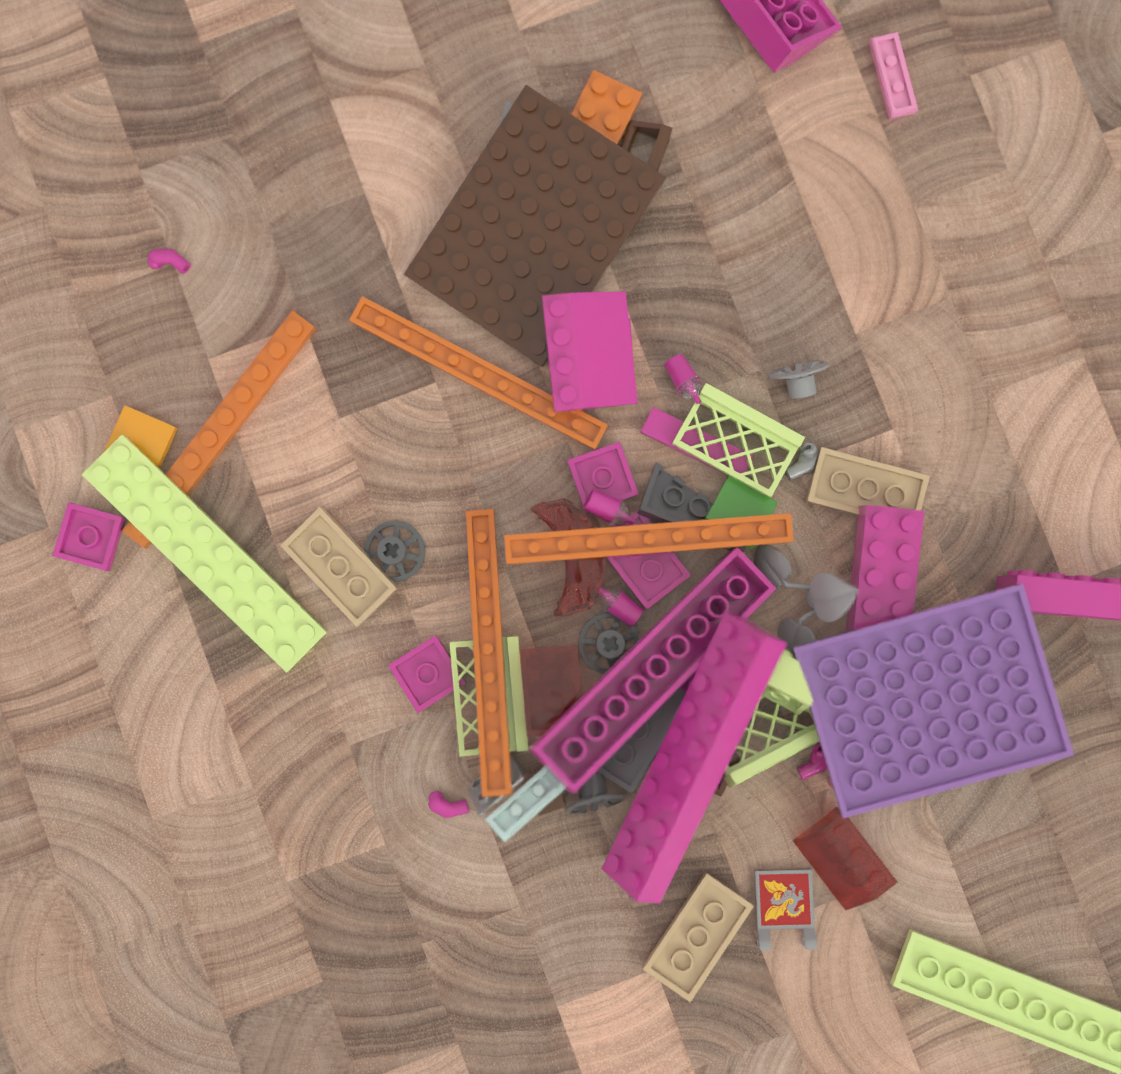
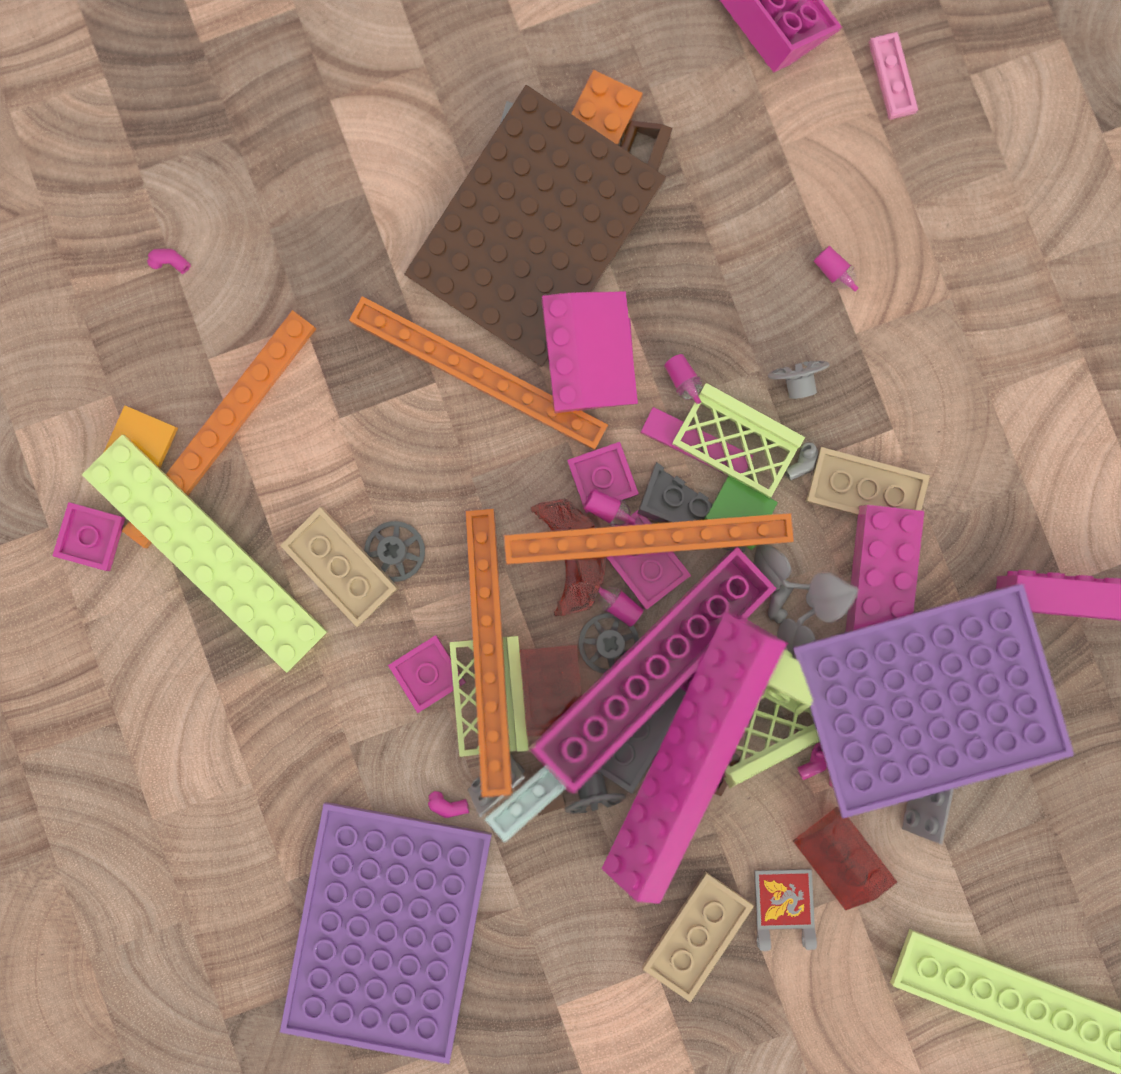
none -> medium lavender plate [280,802,492,1064]
none -> light grey arm [767,581,794,623]
none -> dark pink piece [813,245,858,292]
none -> light grey hinge [902,788,954,844]

